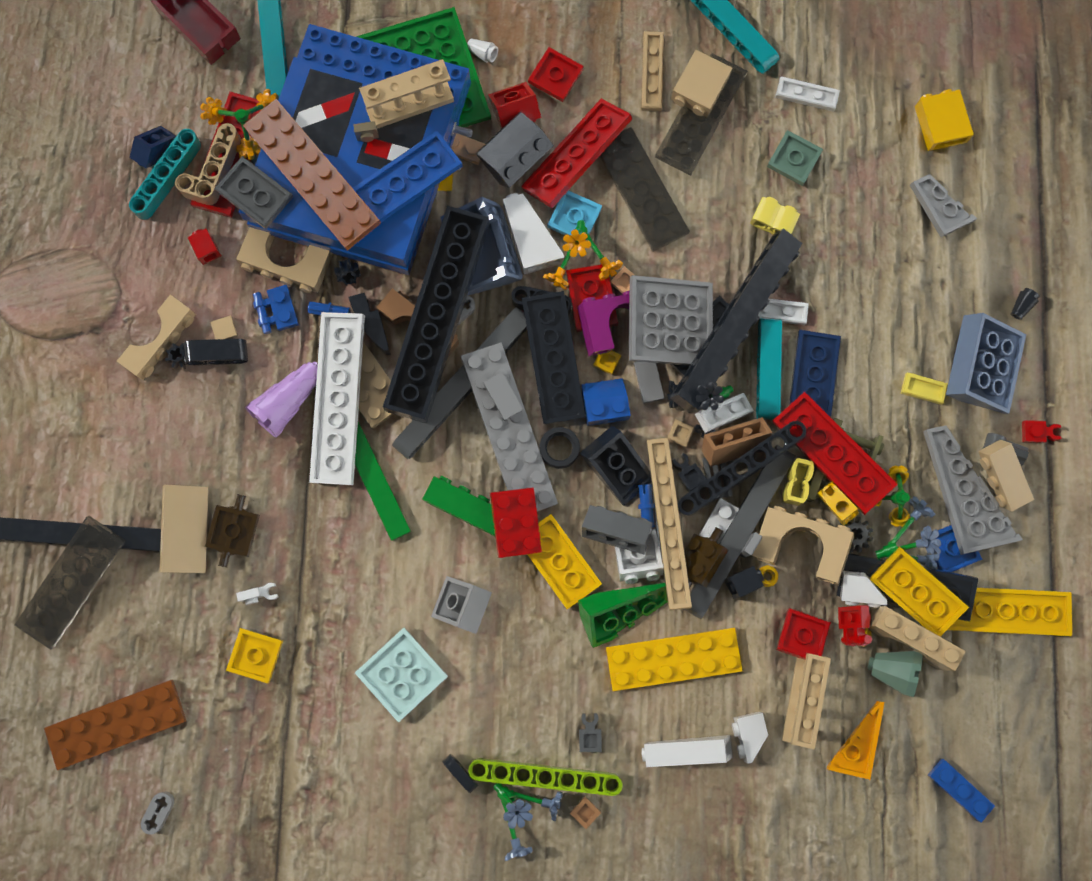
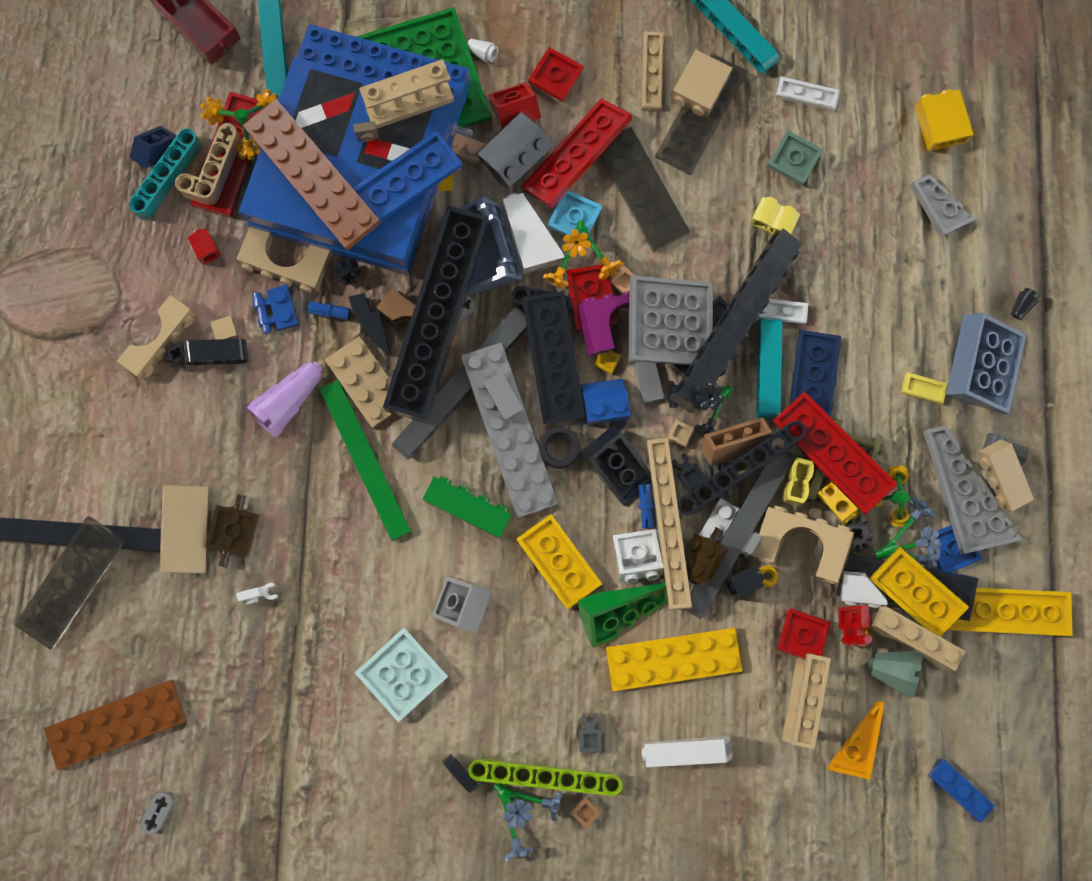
dark grey tile [214,156,293,229] -> none
yellow plate [226,628,283,683] -> none
white plate [309,312,365,485] -> none
red plate [490,487,542,558] -> none
dark grey brick [582,505,652,555] -> none
white tile [695,393,754,433] -> none
white slope [732,712,768,763] -> none
red plate [1022,420,1062,443] -> none

